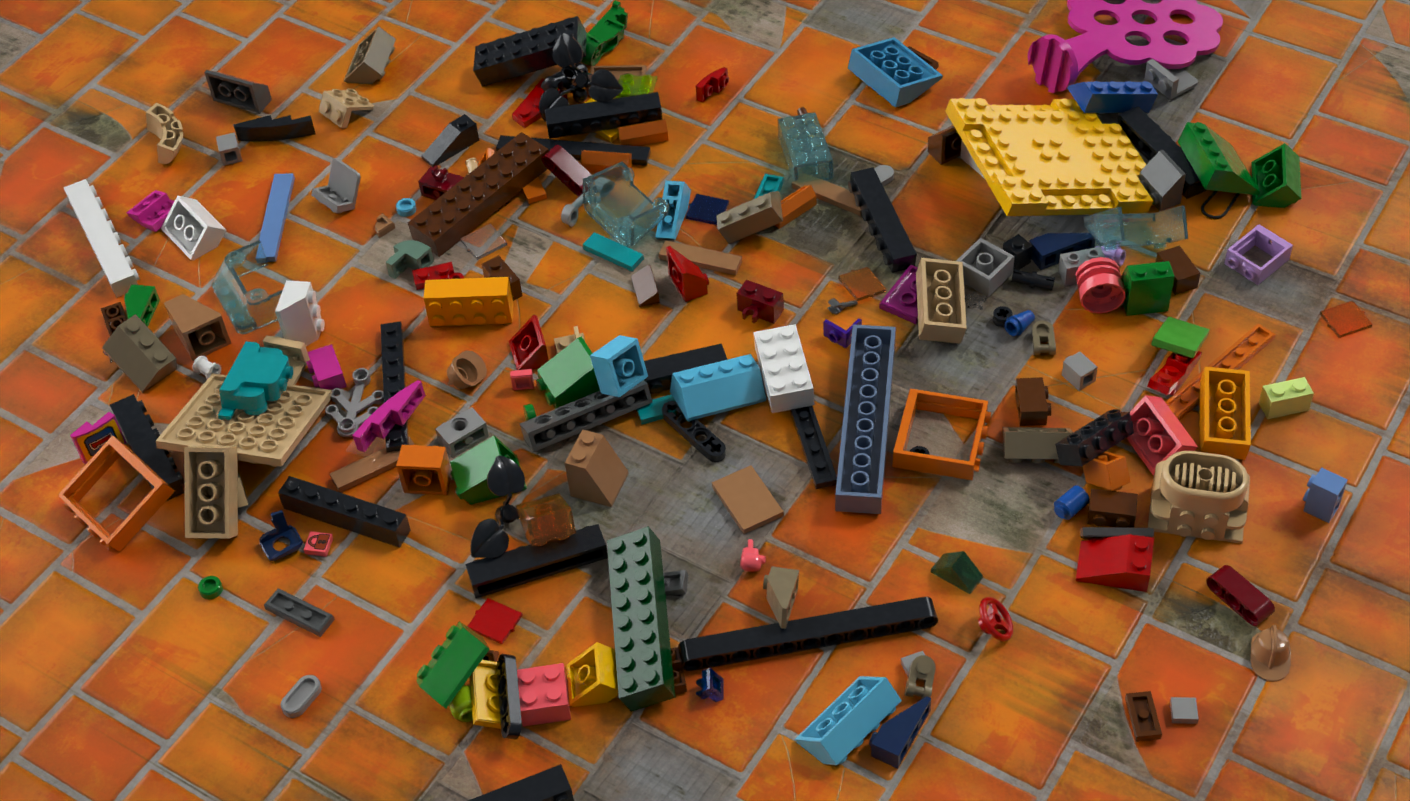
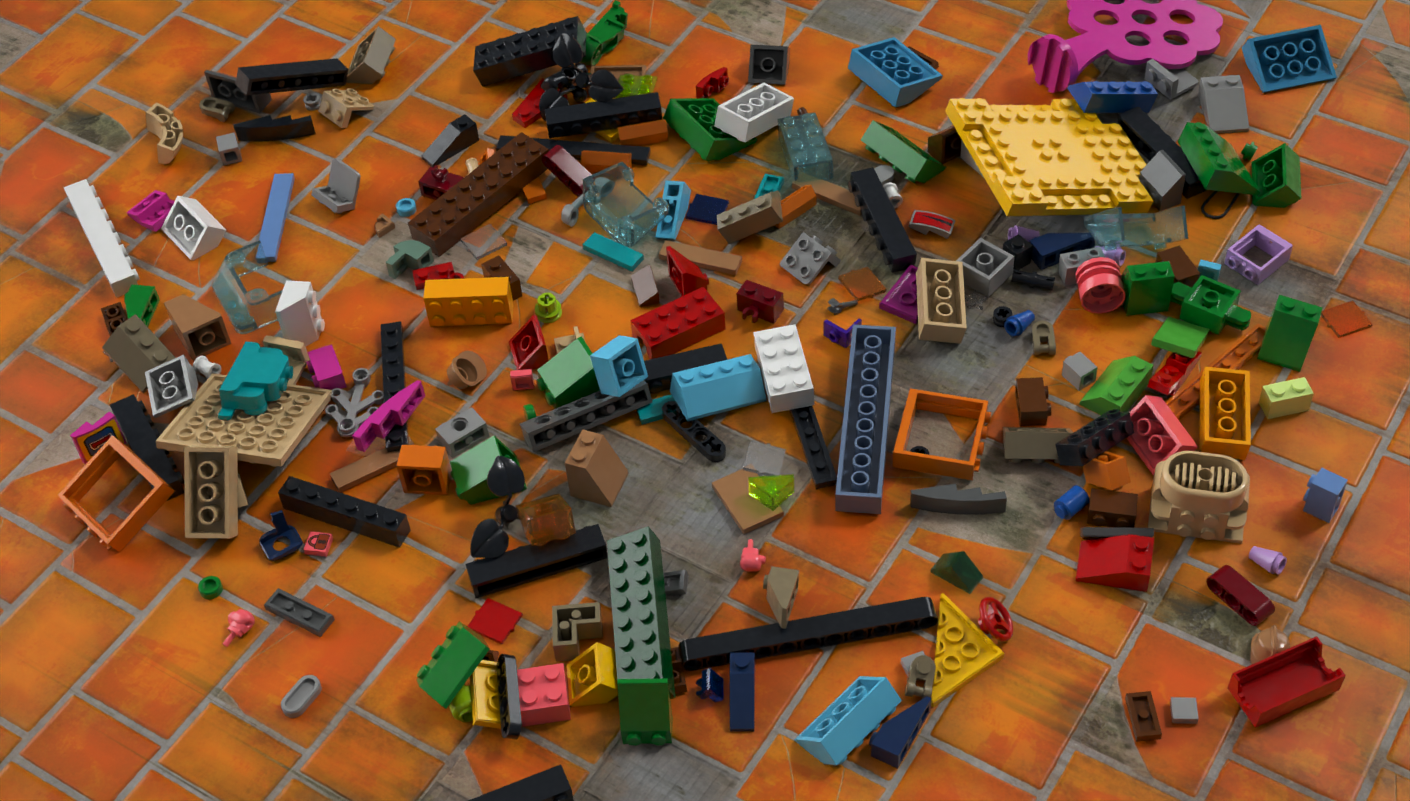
none -> light grey slope [145,355,198,418]
none -> dark tan plate [199,97,236,122]
none -> coral piece [223,609,255,647]
none -> black brick [236,58,349,96]
none -> light grey bush [303,93,321,111]
none -> lime piece [535,292,562,323]
none -> dark tan brick [552,602,603,662]
none -> green slope [617,678,673,746]
none -> red brick [630,287,726,359]
none -> green slope [663,98,757,161]
none -> white brick [714,82,794,142]
none -> dark blue slope [730,653,756,731]
none -> clear piece [743,440,786,479]
none -> dark grey slope [748,45,790,85]
none -> clear neon green slope [748,474,794,511]
none -> light grey bracket [780,232,841,285]
none -> green slope [861,120,946,183]
none -> white bush [883,182,903,209]
none -> slope [908,210,955,239]
none -> dark grey slope [910,484,1007,514]
none -> yellow tile [931,593,1005,707]
none -> lavender cone [1008,225,1040,242]
none -> bright green slope [1079,356,1154,415]
none -> green brick [1170,275,1251,335]
none -> light grey slope [1198,75,1249,134]
none -> medium azure tile [1198,260,1221,281]
none -> red brick [1227,636,1346,728]
none -> dark azure slope [1241,25,1337,93]
none -> green plate [1241,141,1258,160]
none -> lavender cone [1249,546,1287,574]
none -> green slope [1257,295,1323,372]

